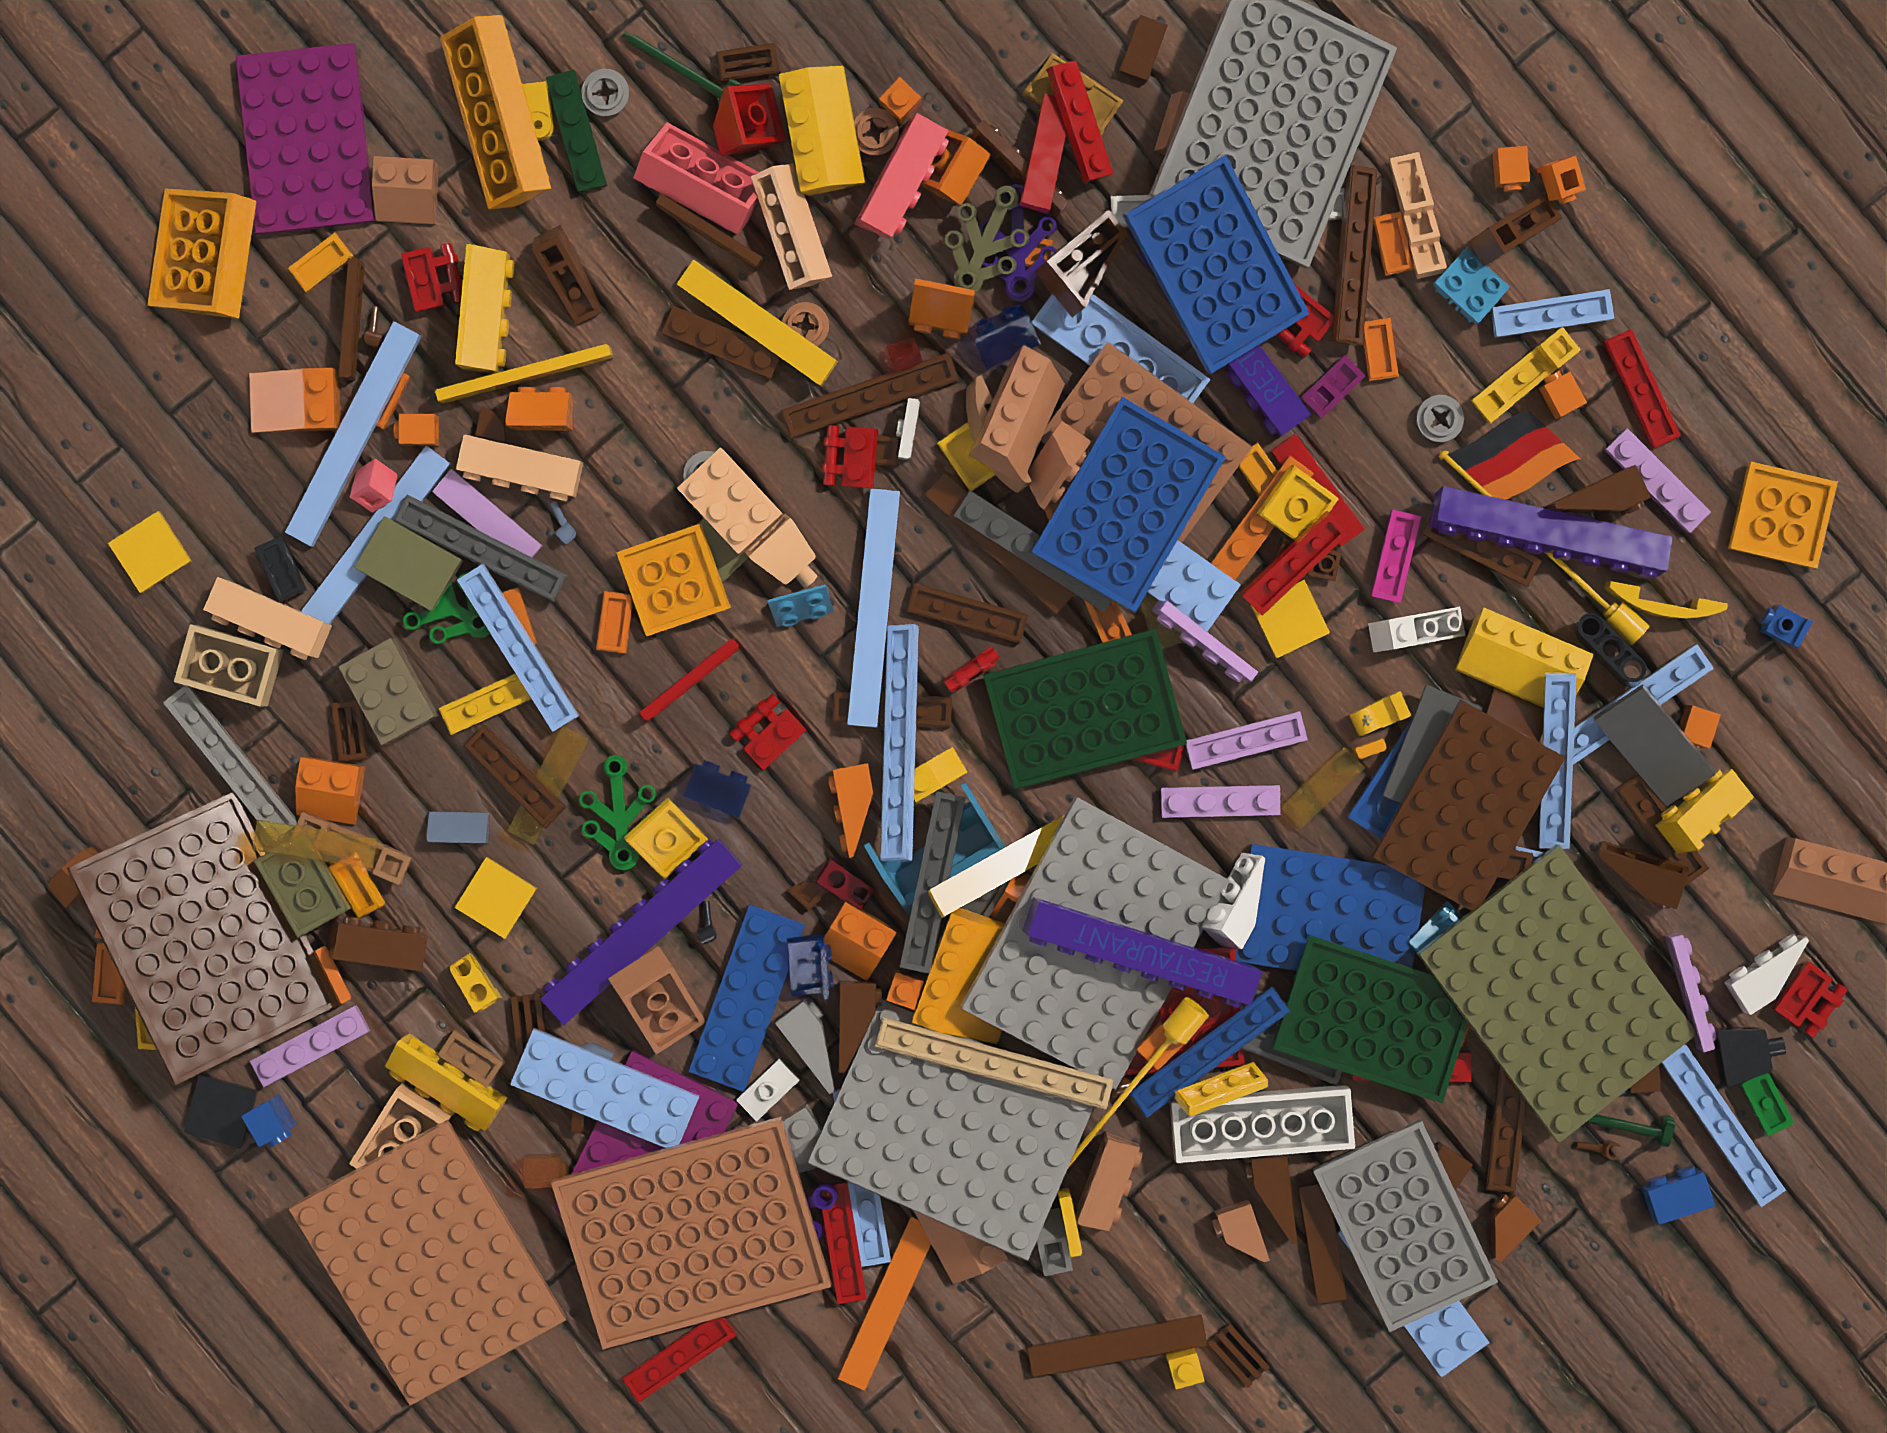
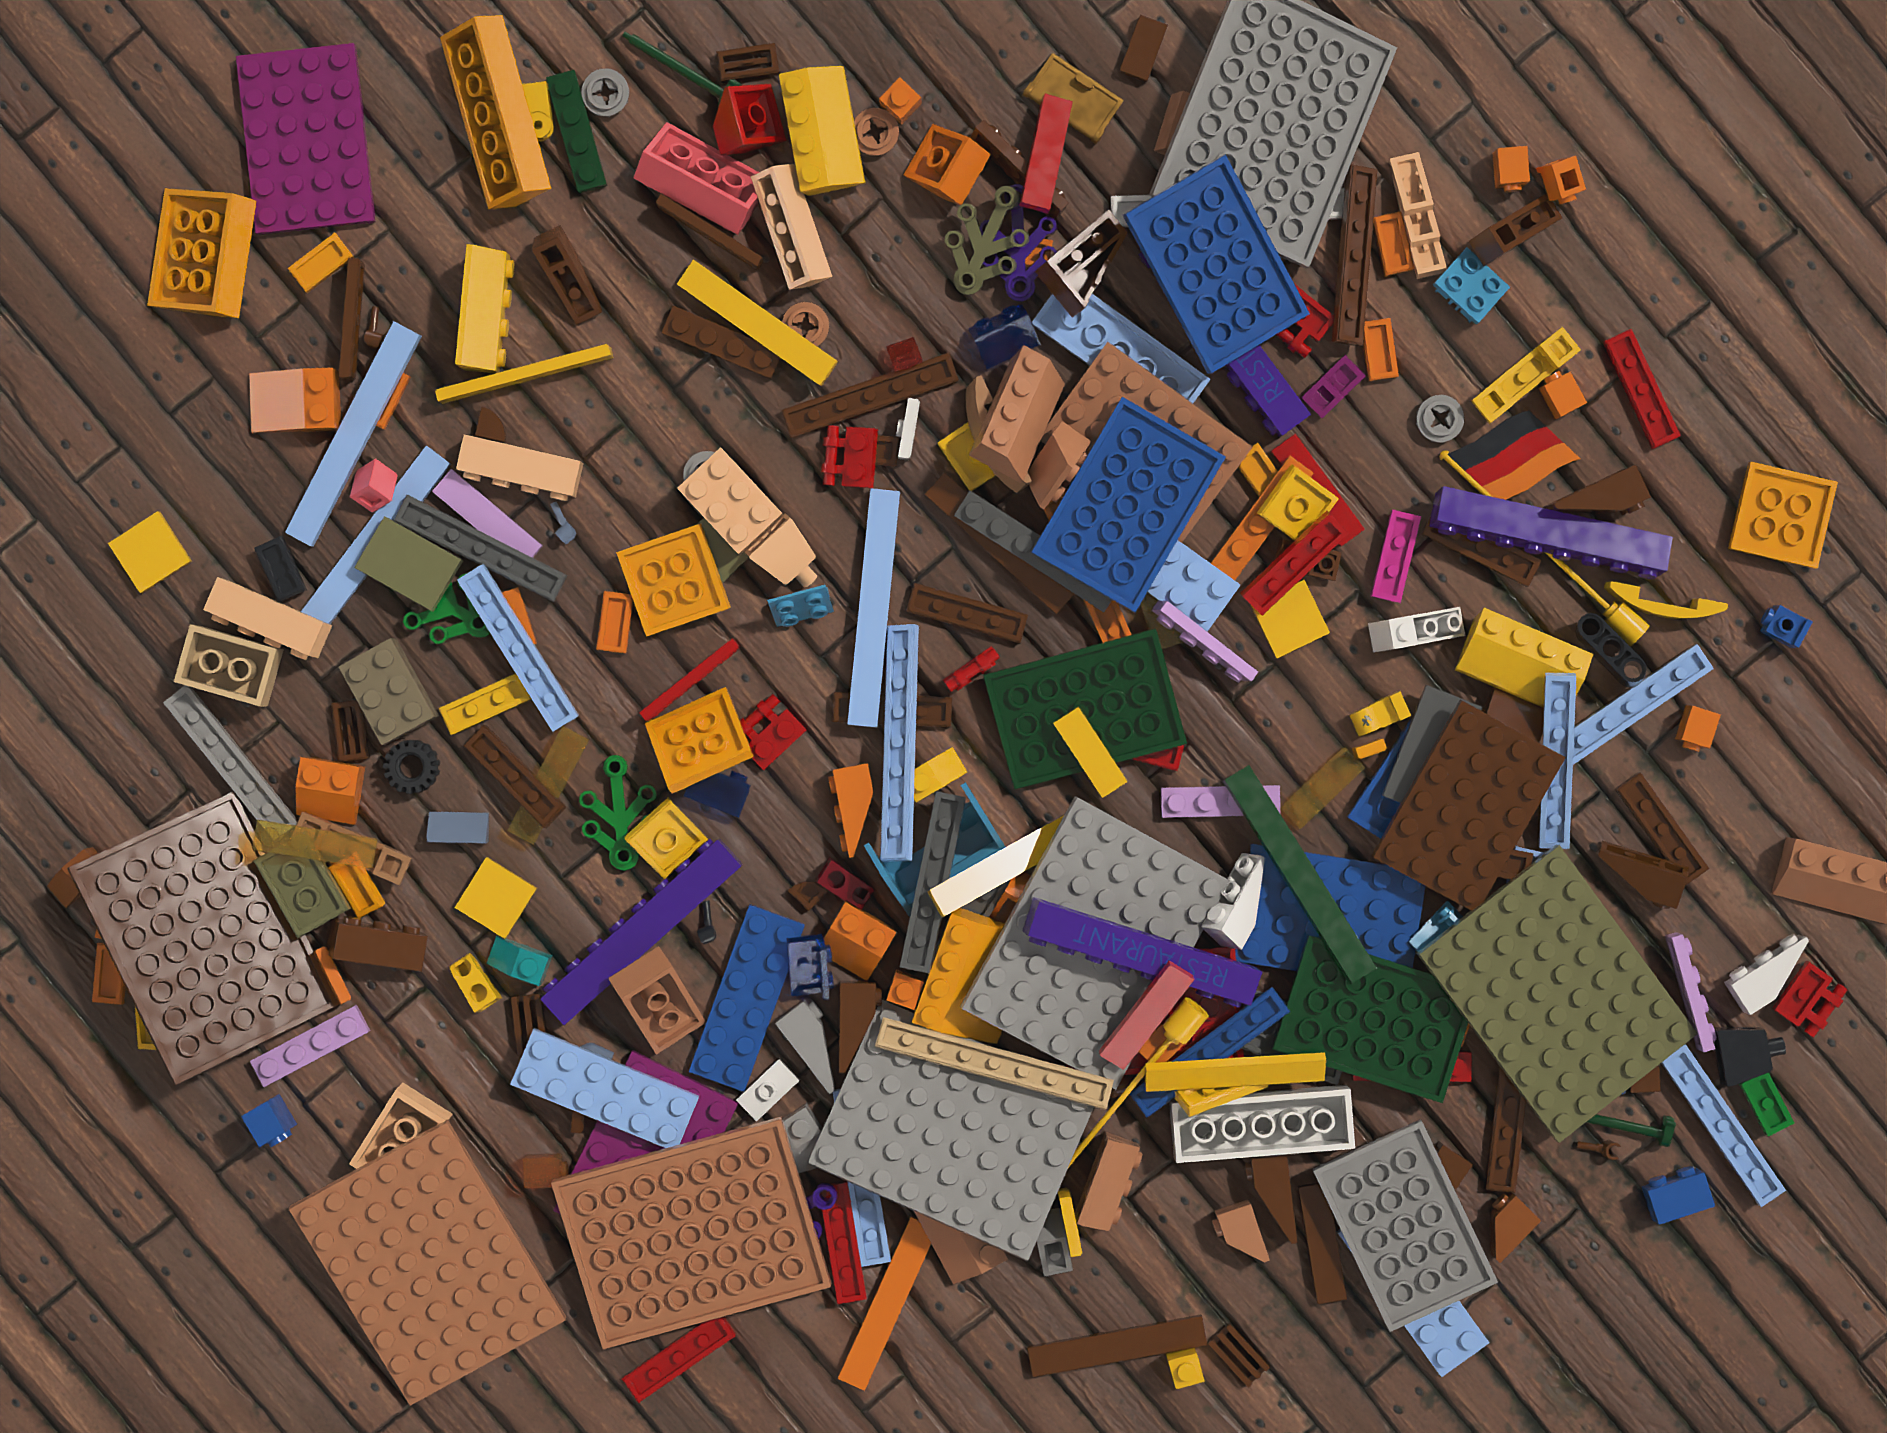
black tile [183,1074,258,1148] -> none
nougat slope [372,156,439,225] -> none
yellow slope [385,1033,508,1131] -> none
orange brick [394,414,439,446] -> none
red plate [401,243,463,313] -> none
medium nougat plate [438,1029,505,1087] -> none
orange slope [506,387,573,431] -> none
coral slope [854,113,949,239] -> none
orange slope [909,278,975,340] -> none
red plate [1046,60,1114,183] -> none
lavender plate [1185,711,1308,770] -> none
light blue plate [1491,289,1614,338] -> none
dark grey tile [1594,684,1716,807] -> none
lavender plate [1604,428,1711,533] -> none
yellow wedge [1655,769,1754,853] -> none
none -> black tyre [383,740,440,794]
none -> teal slope [486,935,553,986]
none -> light orange plate [645,687,754,794]
none -> yellow tile [1053,706,1128,798]
none -> tile [1099,960,1194,1070]
none -> yellow tile [1145,1052,1326,1092]
none -> dark green tile [1223,765,1377,984]

